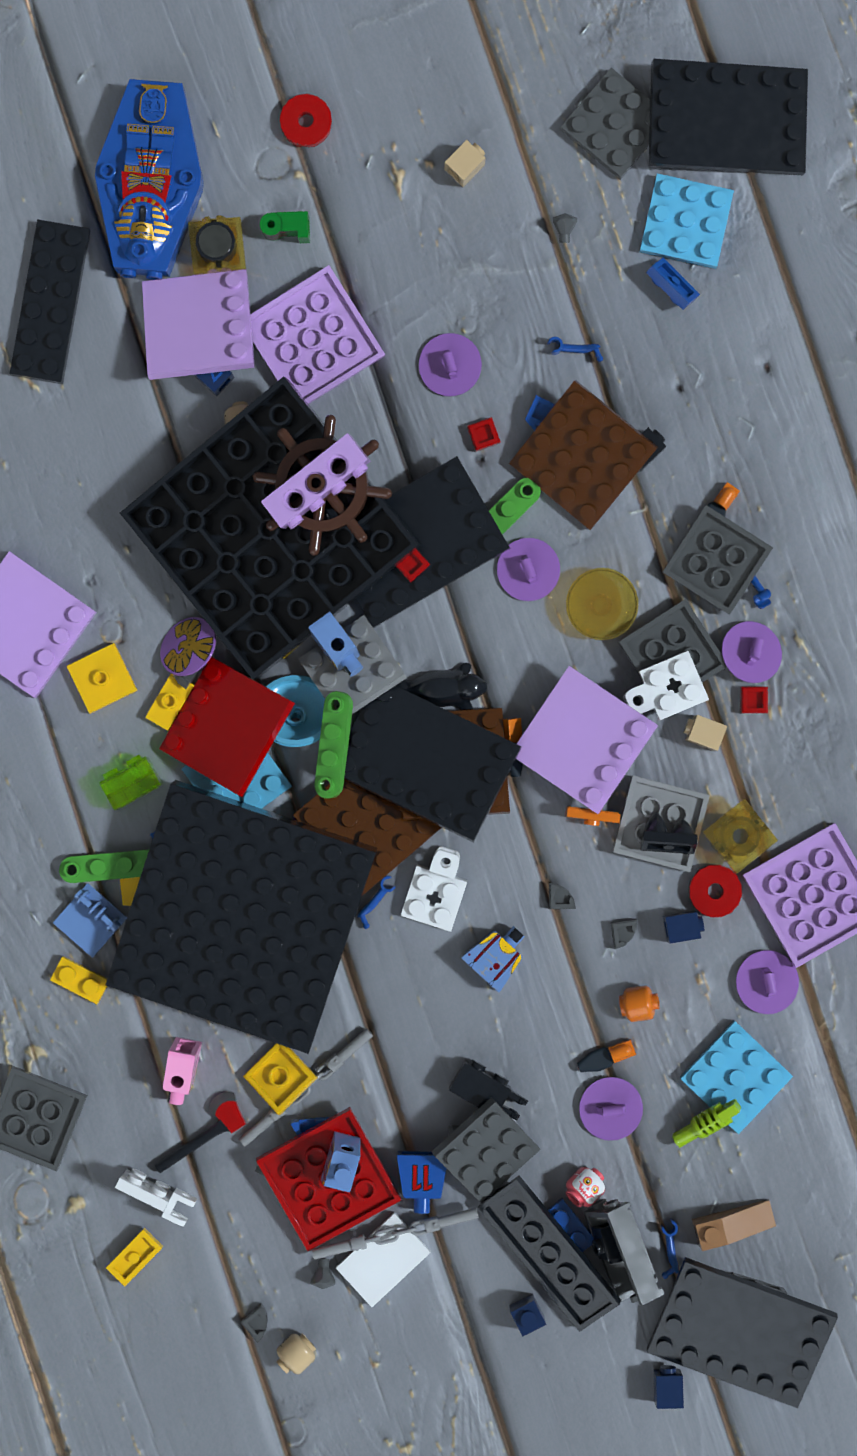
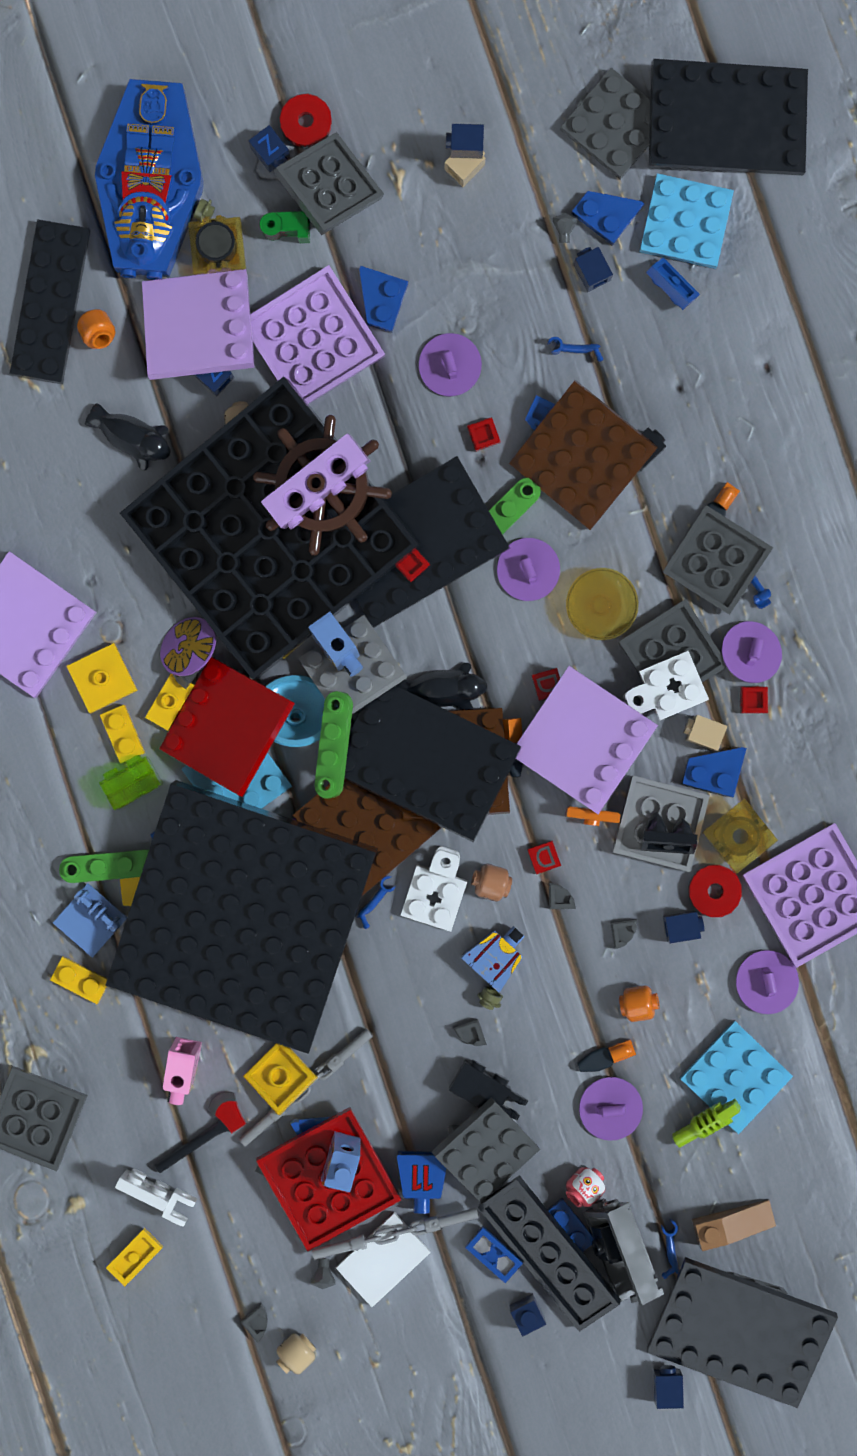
none -> orange head [77,309,116,349]
none -> black animal [85,403,171,470]
none -> yellow plate [100,705,146,764]
none -> olive plate [193,199,215,224]
none -> dark blue brick [249,125,290,173]
none -> dark grey plate [274,132,384,236]
none -> blue wing [359,266,409,333]
none -> dark blue brick [446,124,484,159]
none -> dark grey tile [453,1019,487,1046]
none -> blue piece [465,1226,523,1283]
none -> nougat head [471,864,512,902]
none -> olive plate [477,986,503,1010]
none -> red tile [527,841,561,875]
none -> red tile [531,668,560,701]
none -> blue wing [571,191,644,246]
none -> dark blue brick [574,247,613,292]
none -> blue wing [681,747,747,797]

